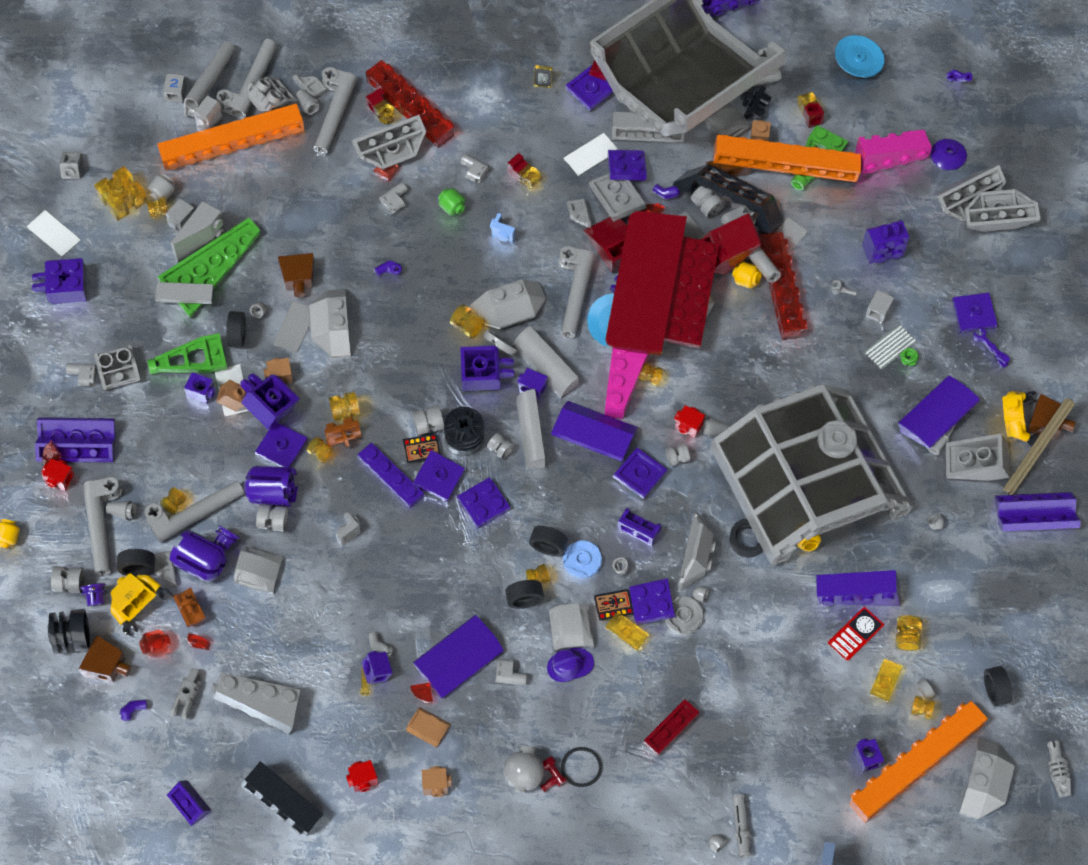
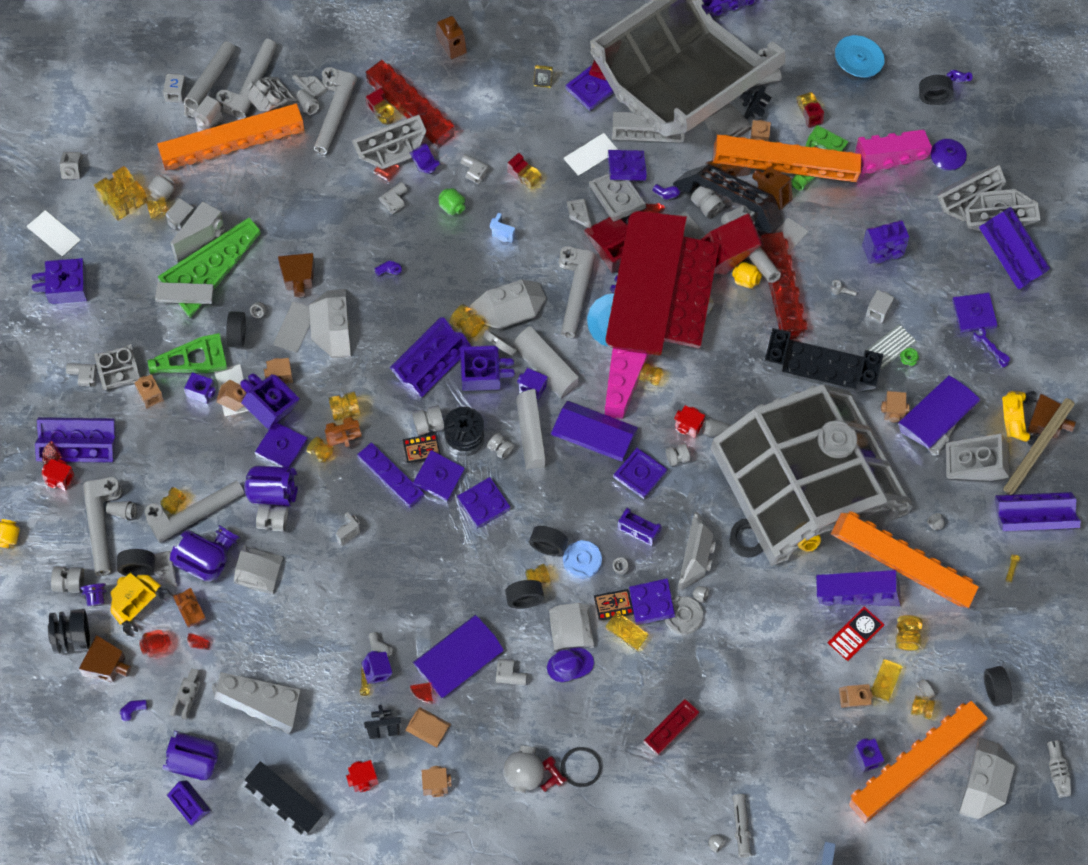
none -> medium nougat brick [134,374,164,409]
none -> dark purple cylinder [162,730,219,781]
none -> black hips [364,705,401,739]
none -> dark purple slope [390,317,472,398]
none -> dark purple bracket [410,144,440,174]
none -> reddish brown torso [436,16,467,60]
none -> reddish brown torso [752,167,792,211]
none -> black slope [764,328,884,393]
none -> orange brick [831,511,979,608]
none -> medium nougat brick [839,684,872,708]
none -> medium nougat brick [881,391,909,422]
none -> black tyre [919,74,953,105]
none -> dark purple slope [979,206,1050,290]
none -> clear yellow piece [1005,555,1020,583]

